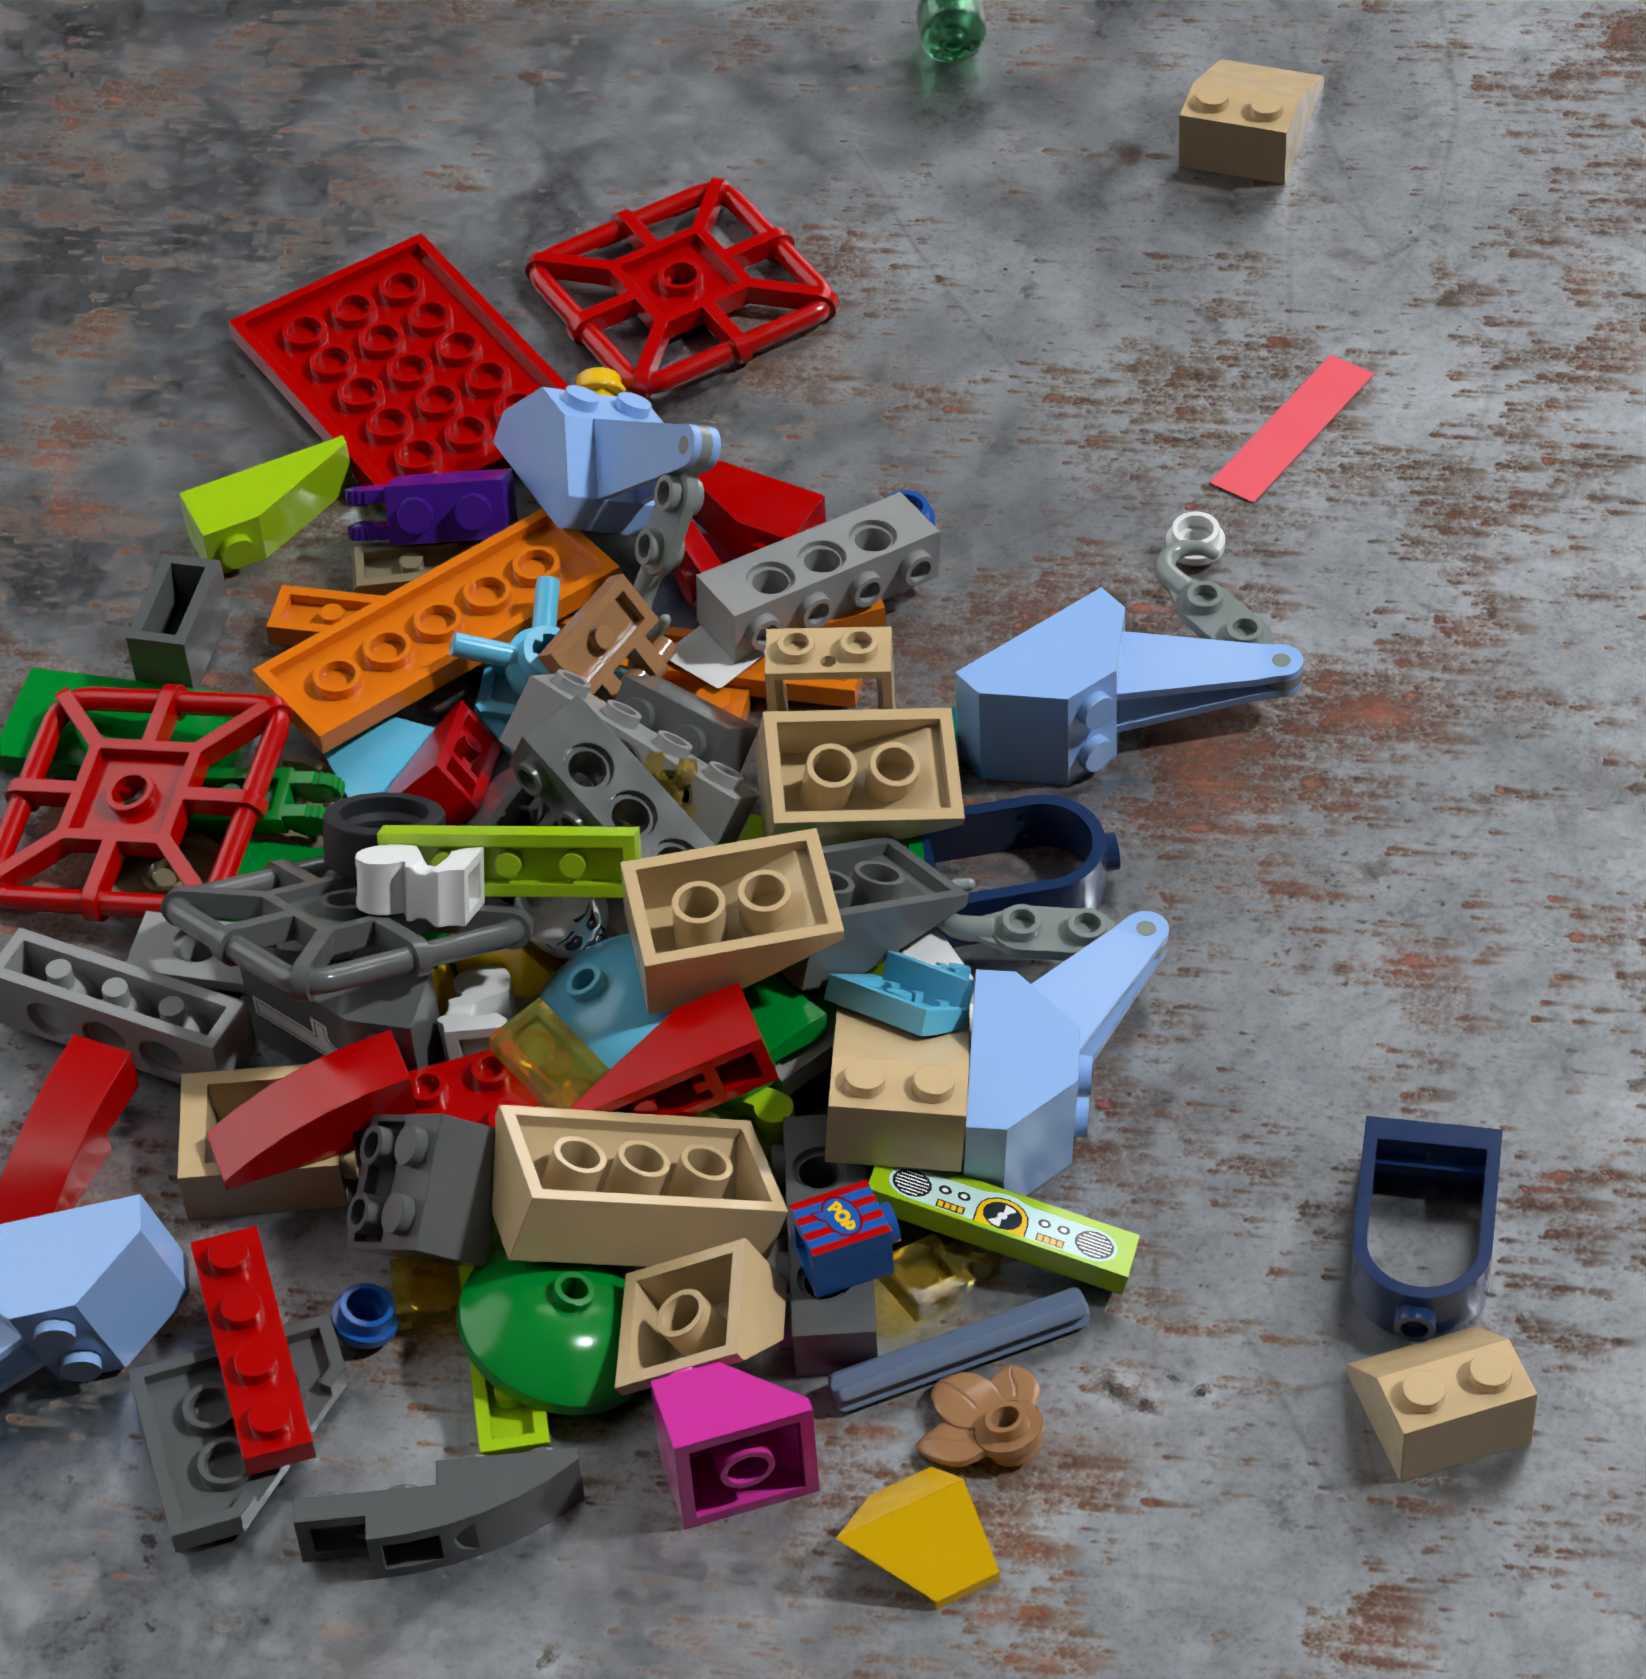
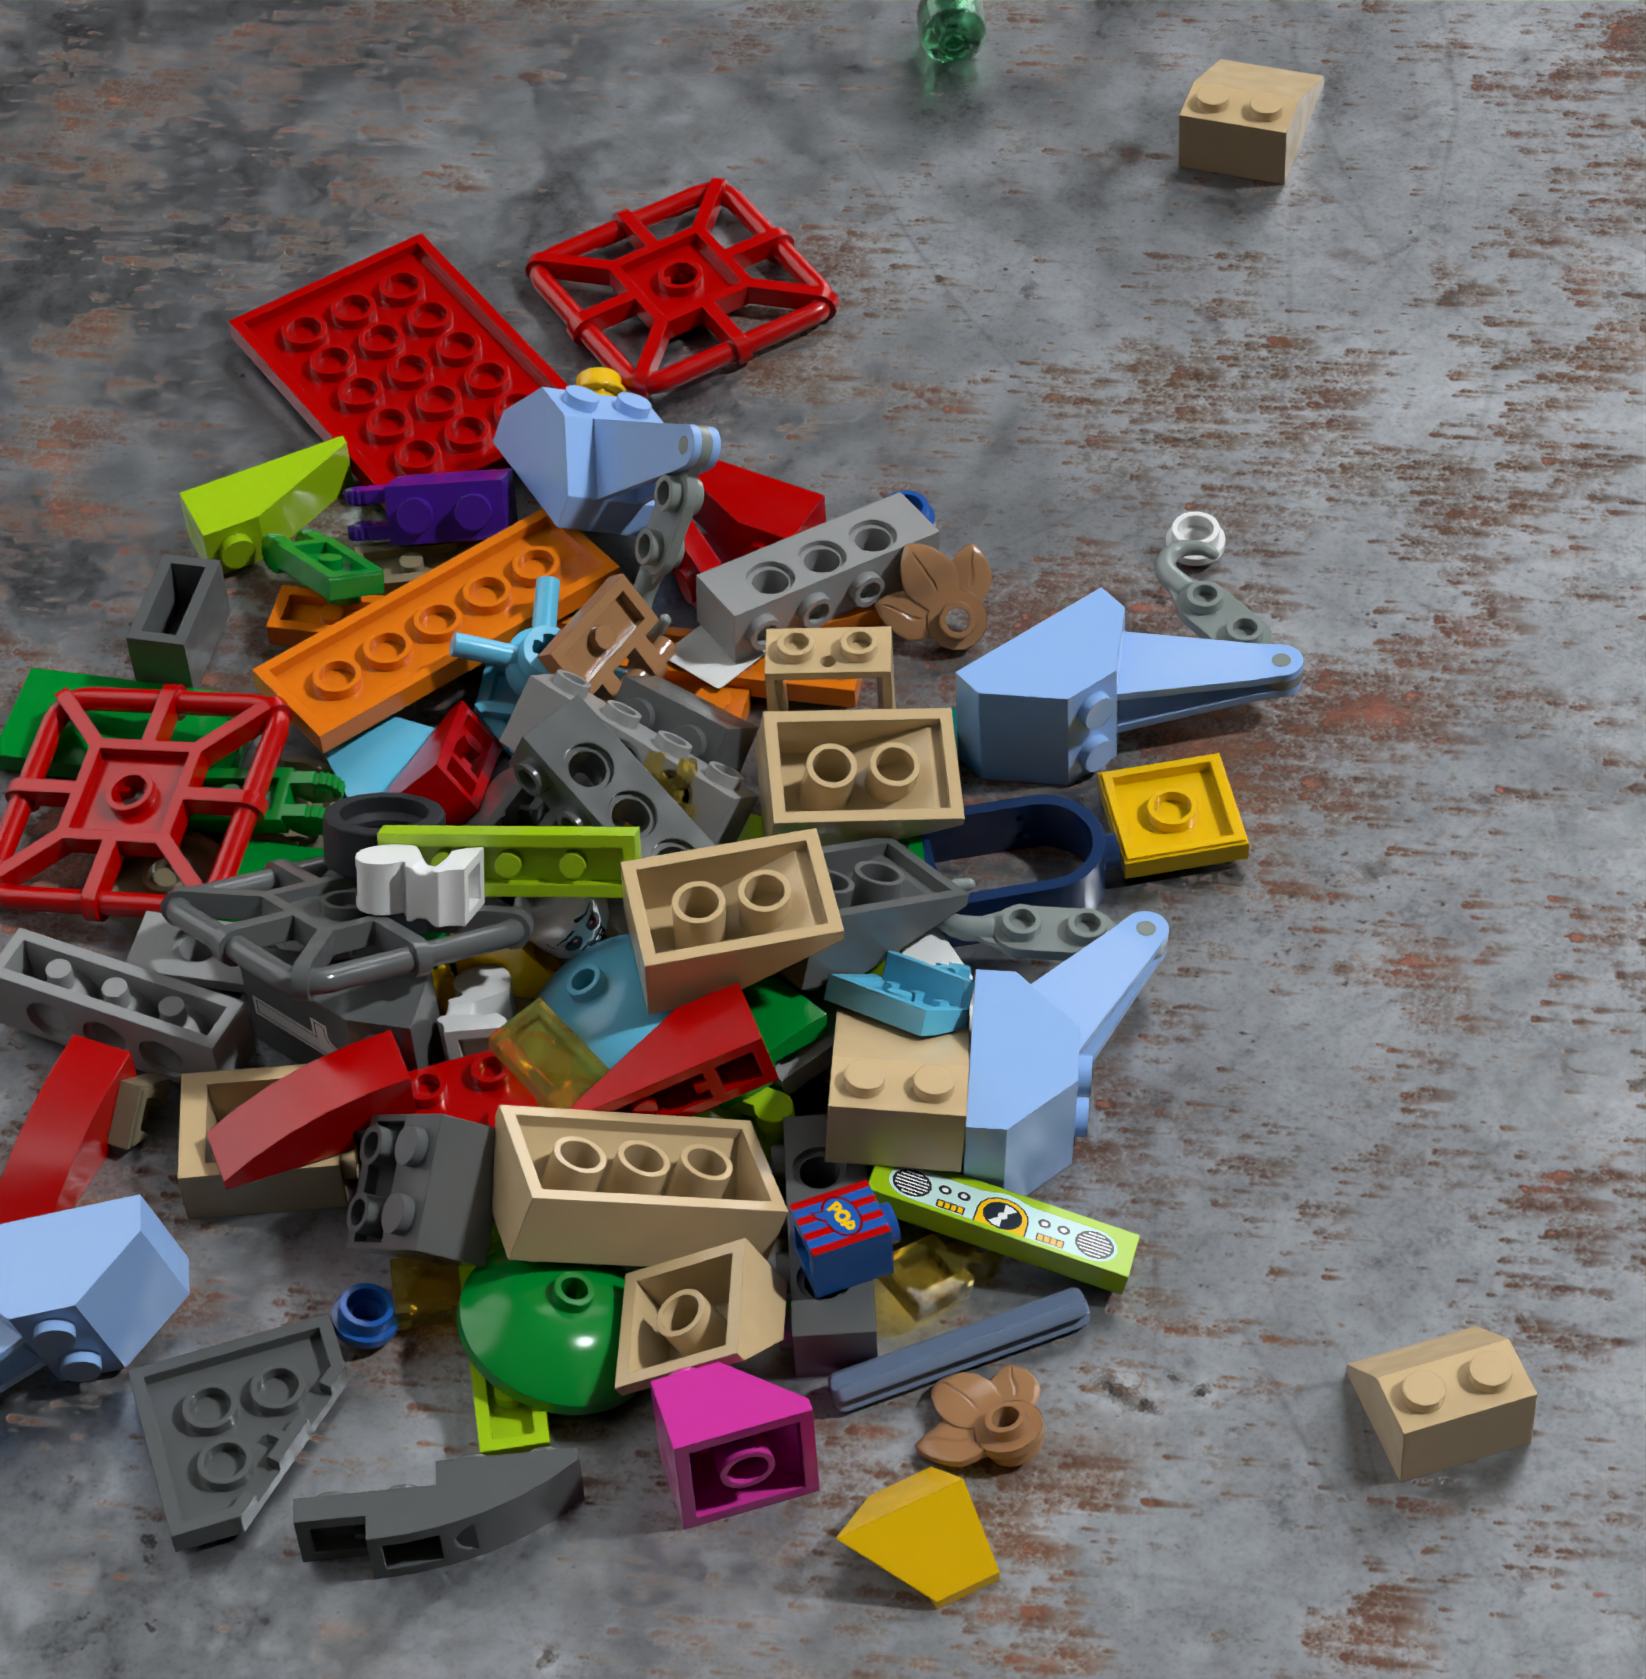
red plate [190,1225,317,1476] -> none
coral sticker [1209,355,1375,503] -> none
dark blue window [1350,1116,1503,1342] -> none
none -> dark tan tile [107,1072,171,1150]
none -> green hinge [261,529,384,606]
none -> medium nougat plate [875,543,992,650]
none -> yellow plate [1097,753,1249,879]

